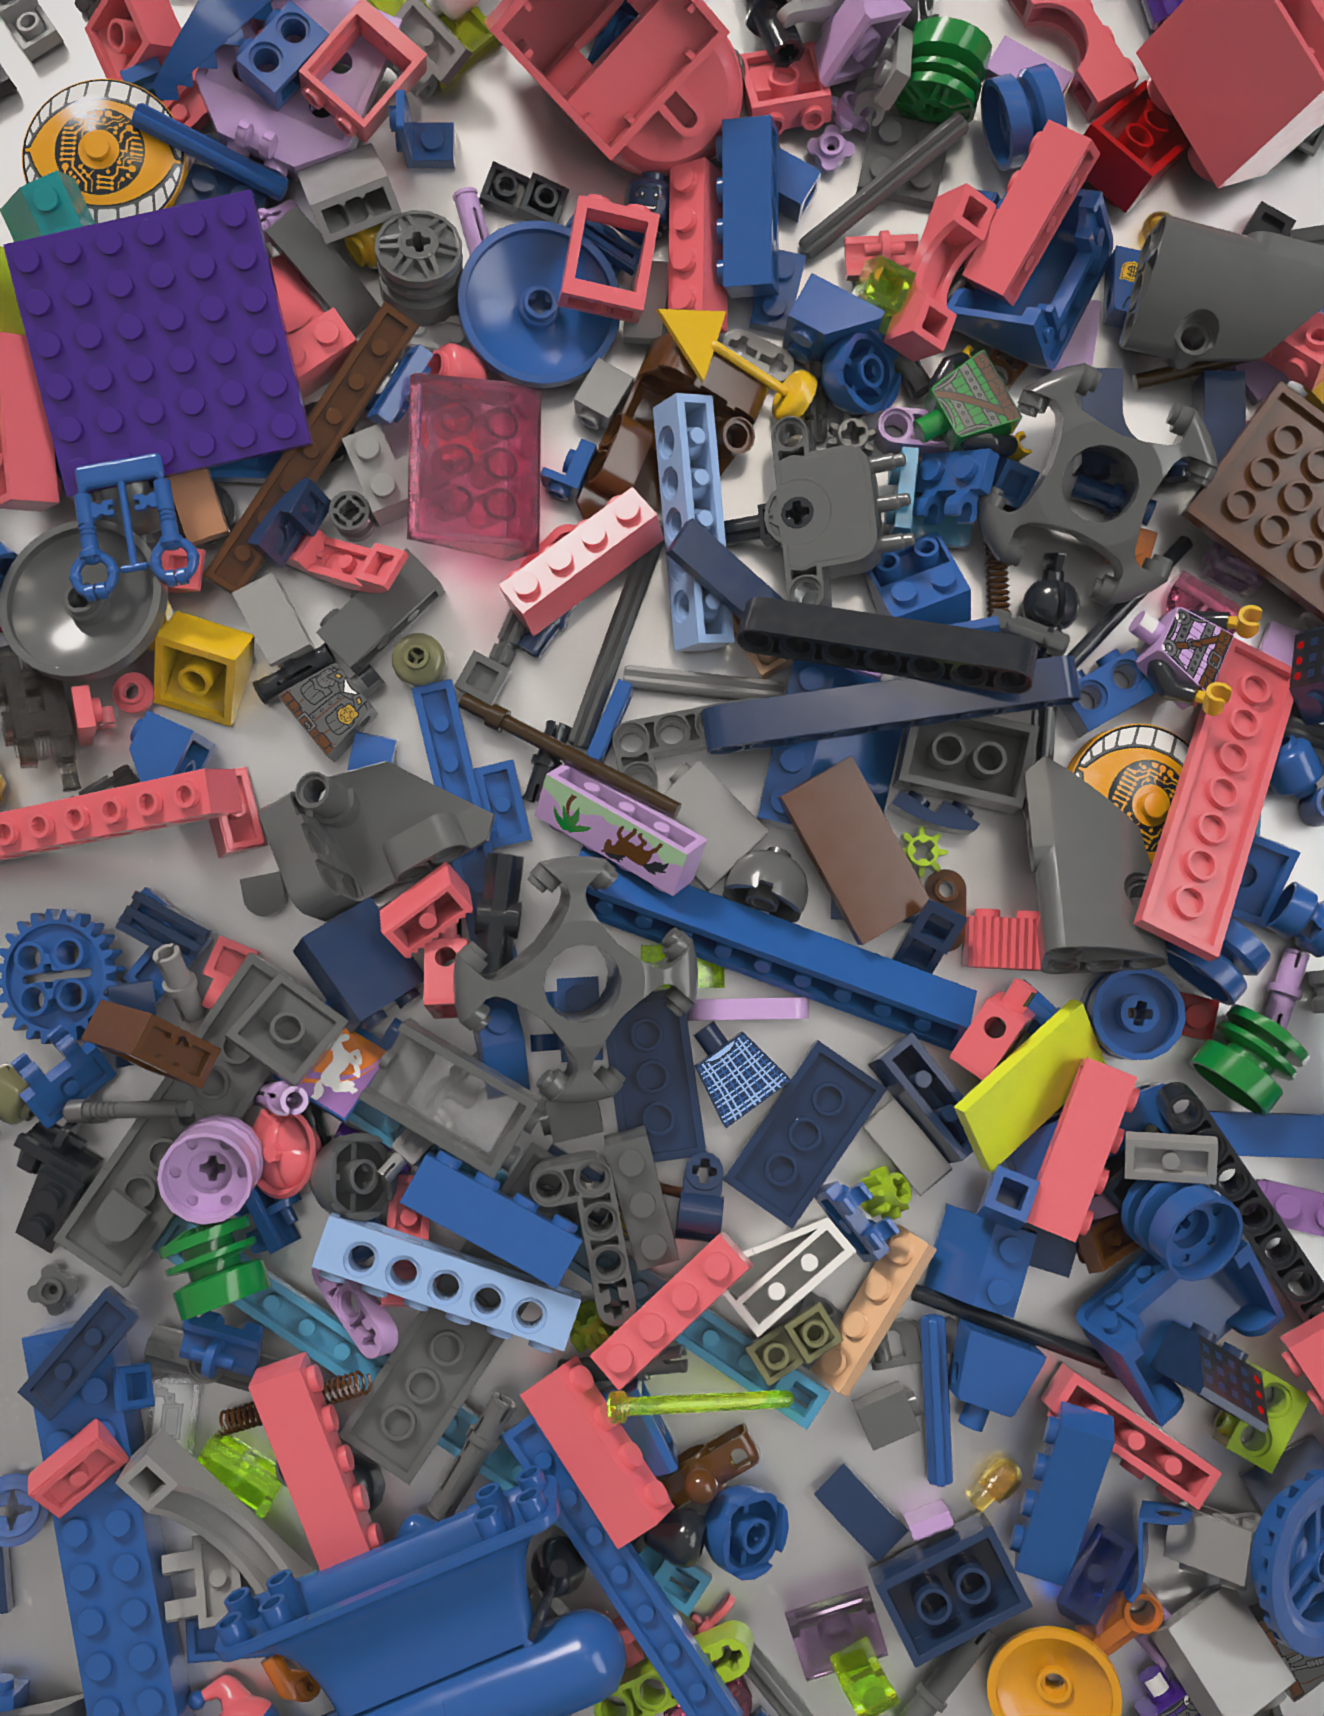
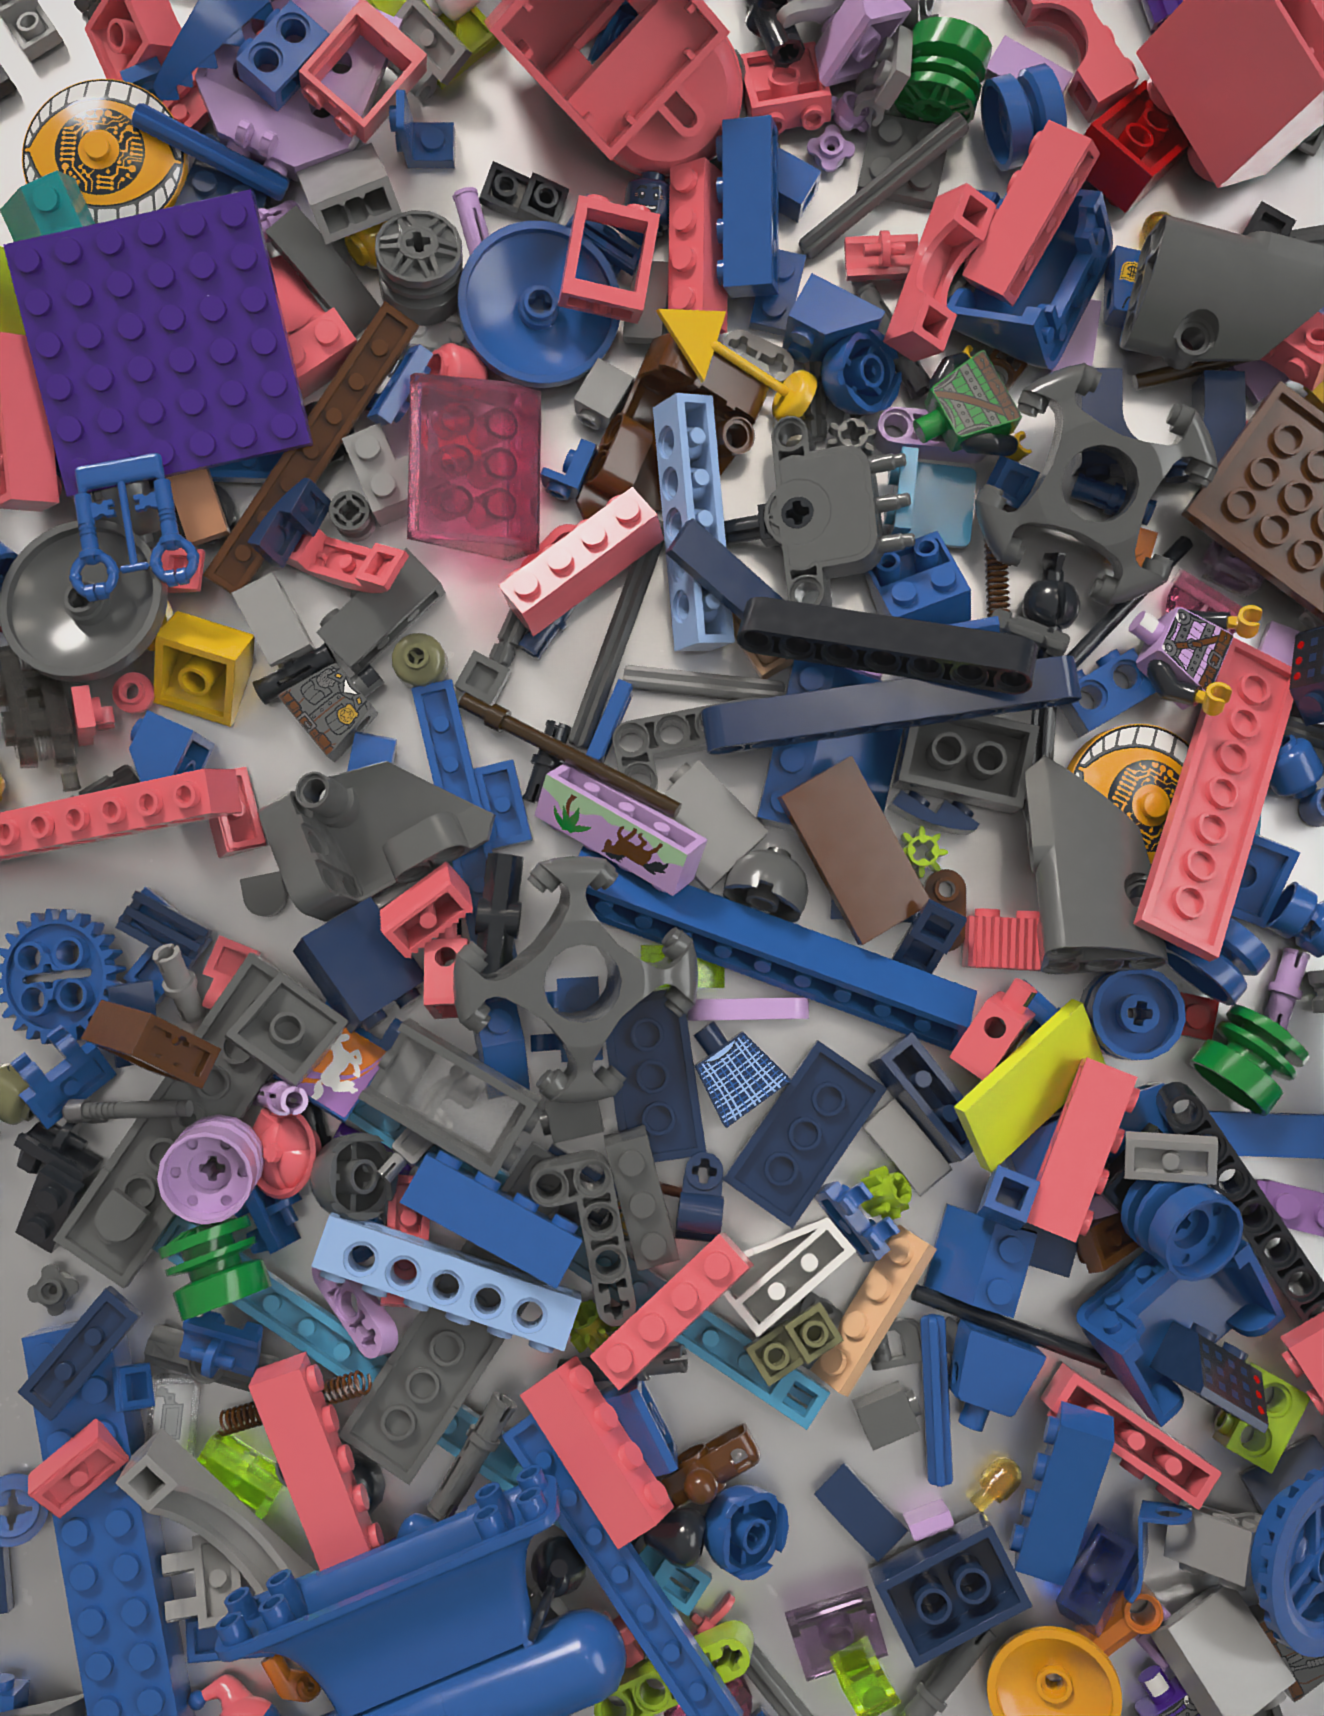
clear neon green bar [607,1390,794,1424] -> none
clear neon green brick [852,255,917,317] -> none
blue plate [912,449,999,525] -> none

